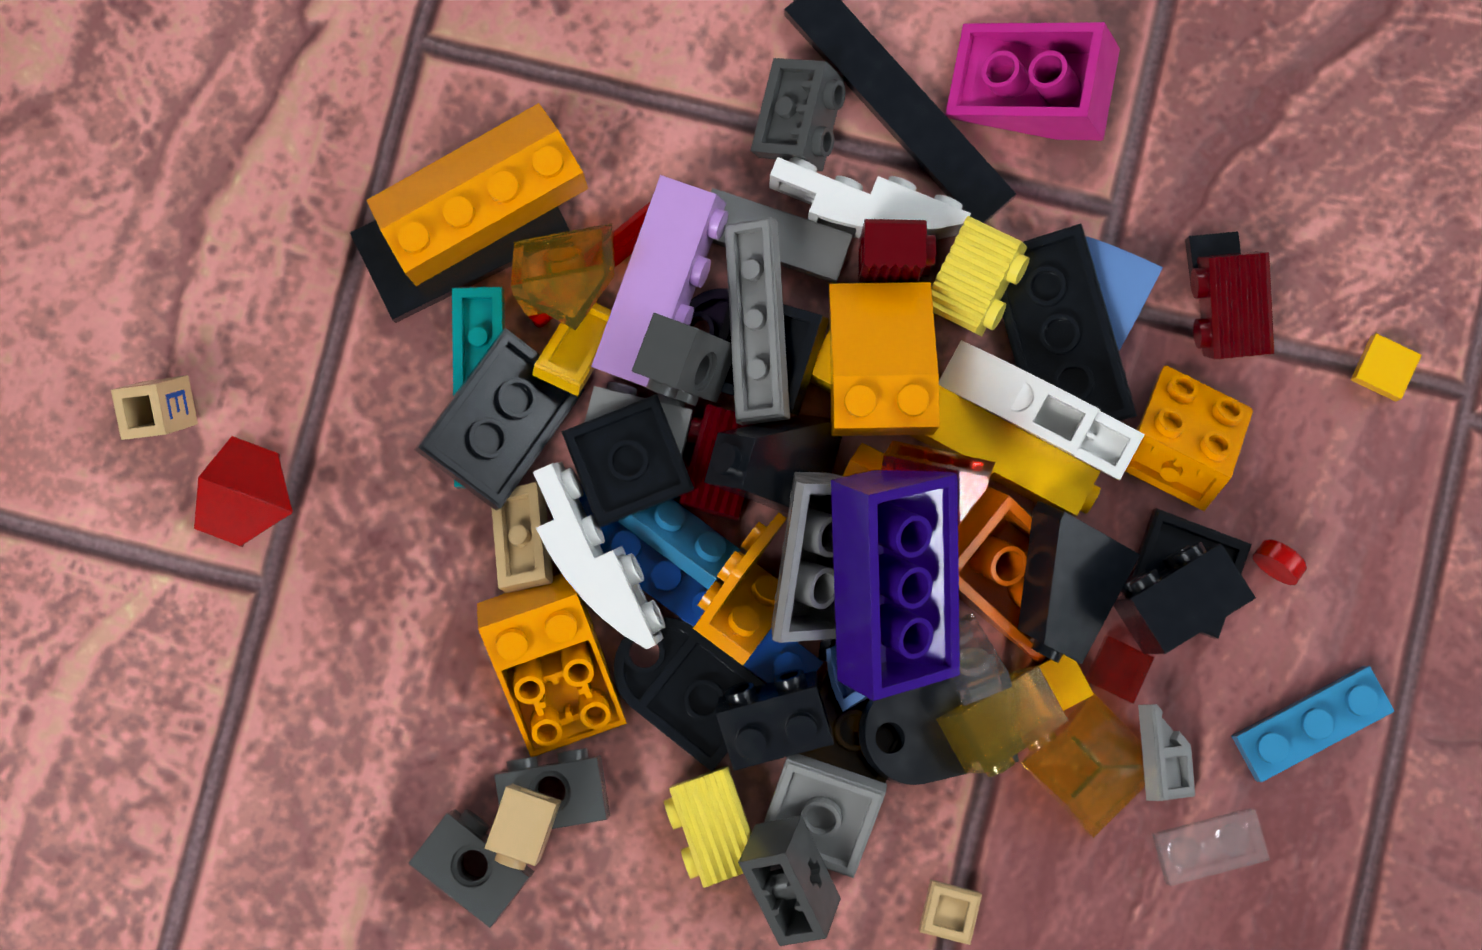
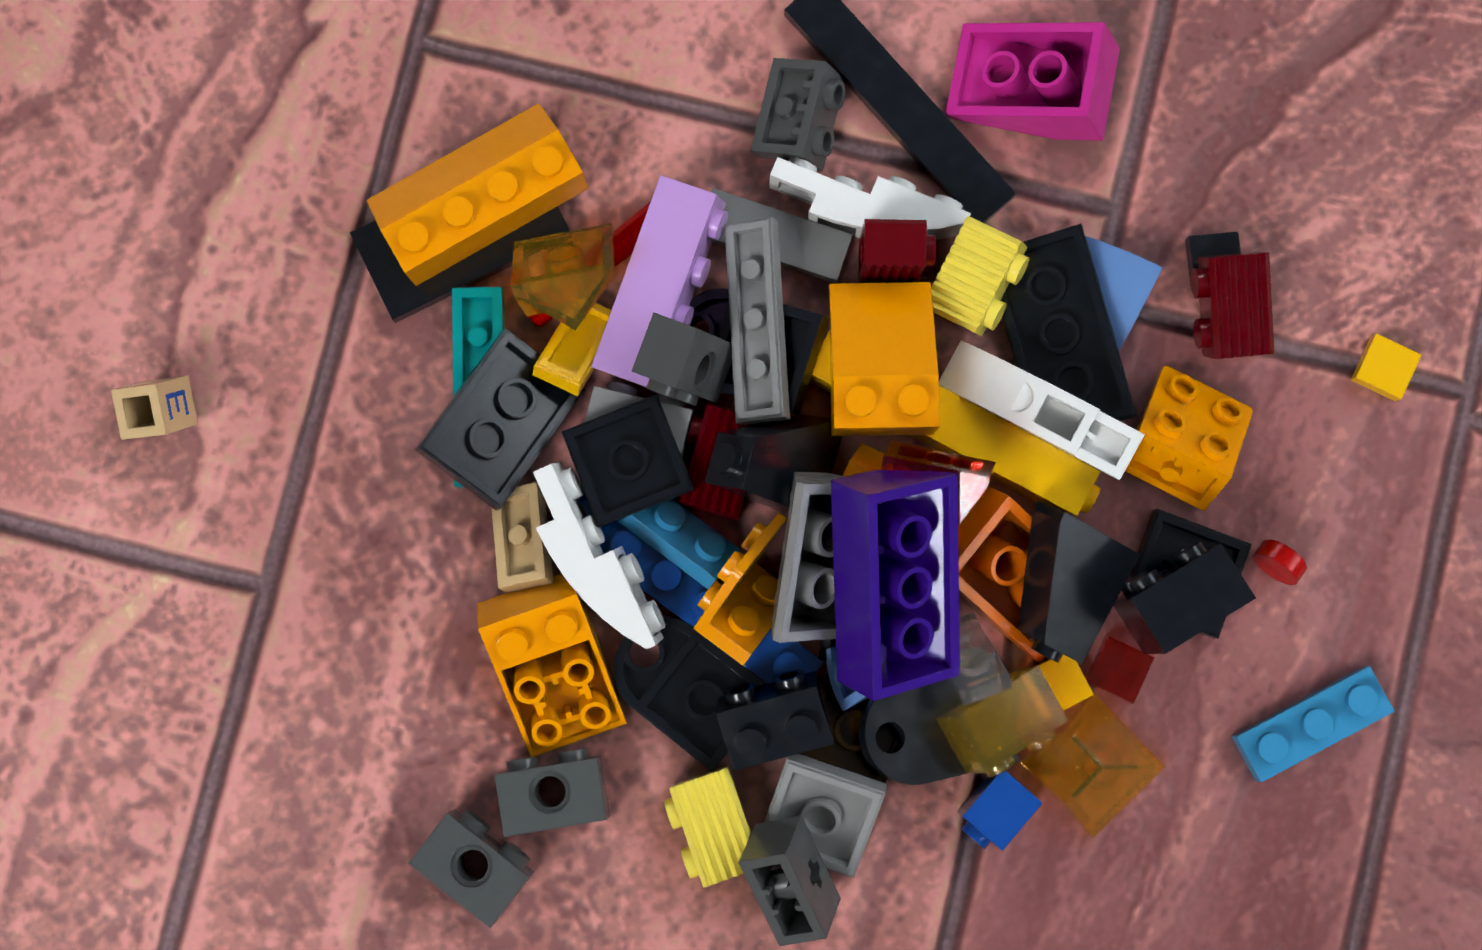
red slope [194,436,293,547] -> none
tan brick [484,784,562,870] -> none
tan tile [918,879,982,945] -> none
light grey tile [1138,704,1195,801] -> none
clear plate [1152,808,1270,886] -> none
none -> blue brick [957,767,1042,851]

